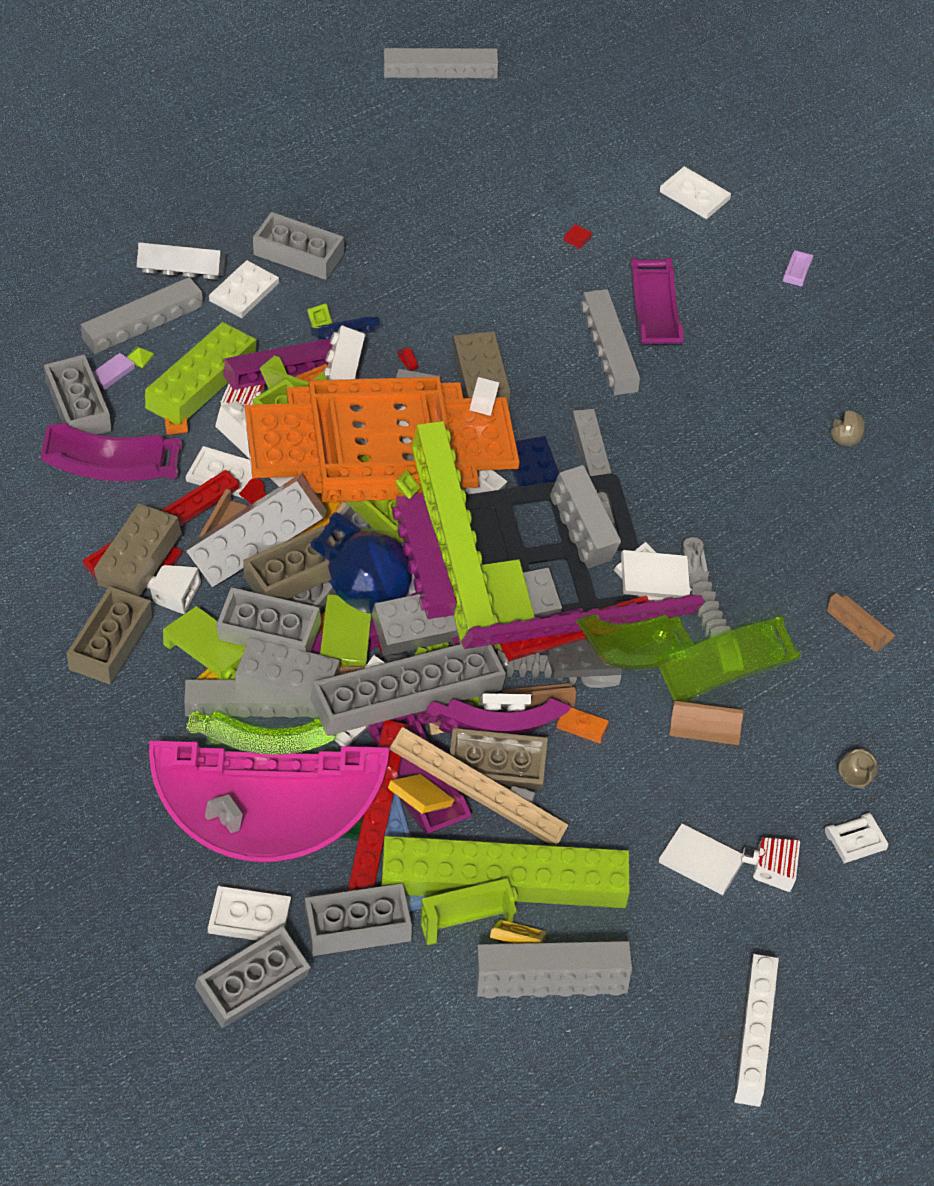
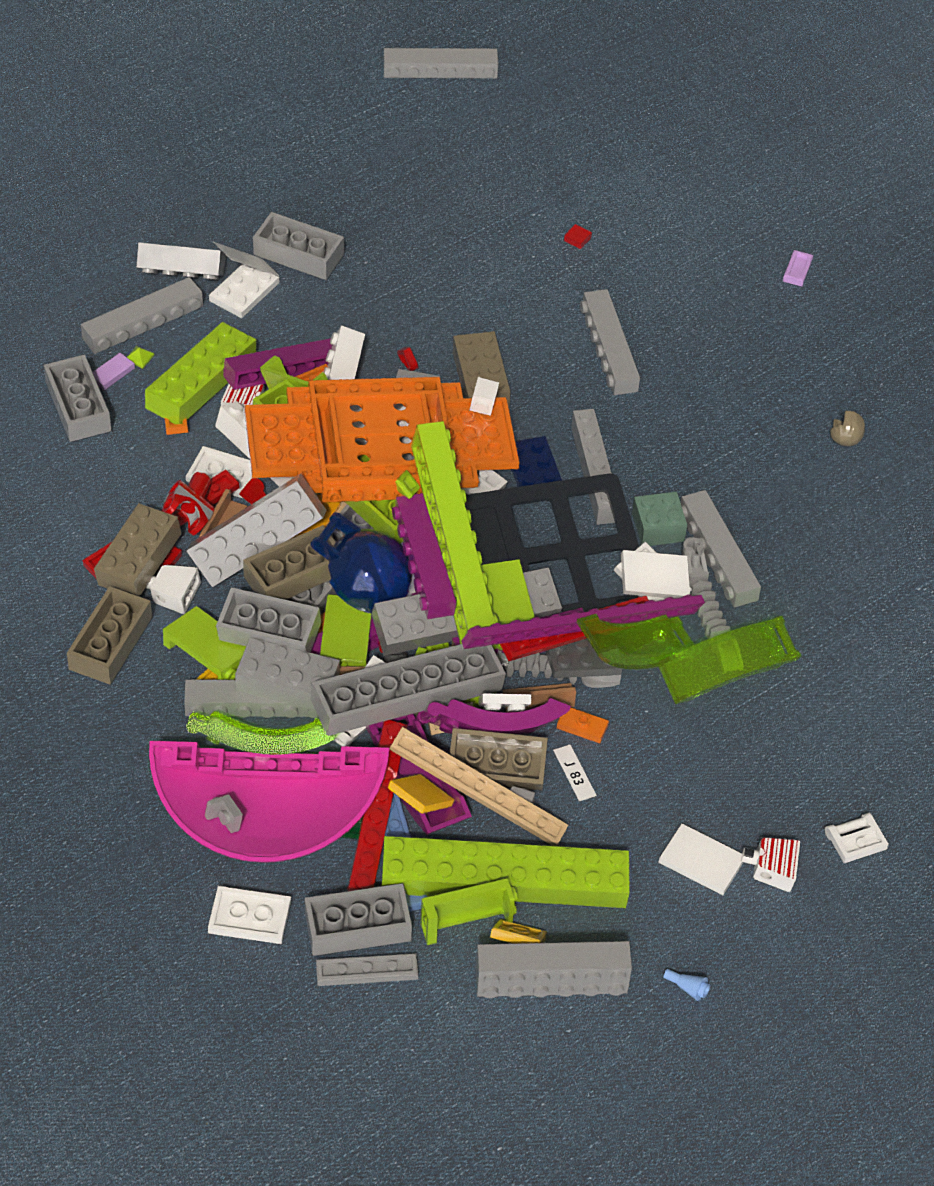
magenta windscreen [40,423,183,481] -> none
light grey brick [195,926,311,1029] -> none
lime slope [307,303,332,329] -> none
clear blue plate [310,316,380,339] -> none
light grey brick [551,465,621,568] -> none
magenta windscreen [630,257,684,344] -> none
white plate [660,166,731,219] -> none
medium nougat panel [669,701,744,745] -> none
white brick [734,954,779,1107] -> none
medium nougat panel [827,593,895,652] -> none
dark tan hair [839,748,879,788] -> none
none -> red connector [162,472,215,536]
none -> white sticker [214,242,279,276]
none -> light grey tile [316,953,418,986]
none -> white sticker [553,745,597,801]
none -> sand green brick [632,492,687,546]
none -> light blue cone [664,969,710,1001]
none -> light grey brick [681,490,761,607]

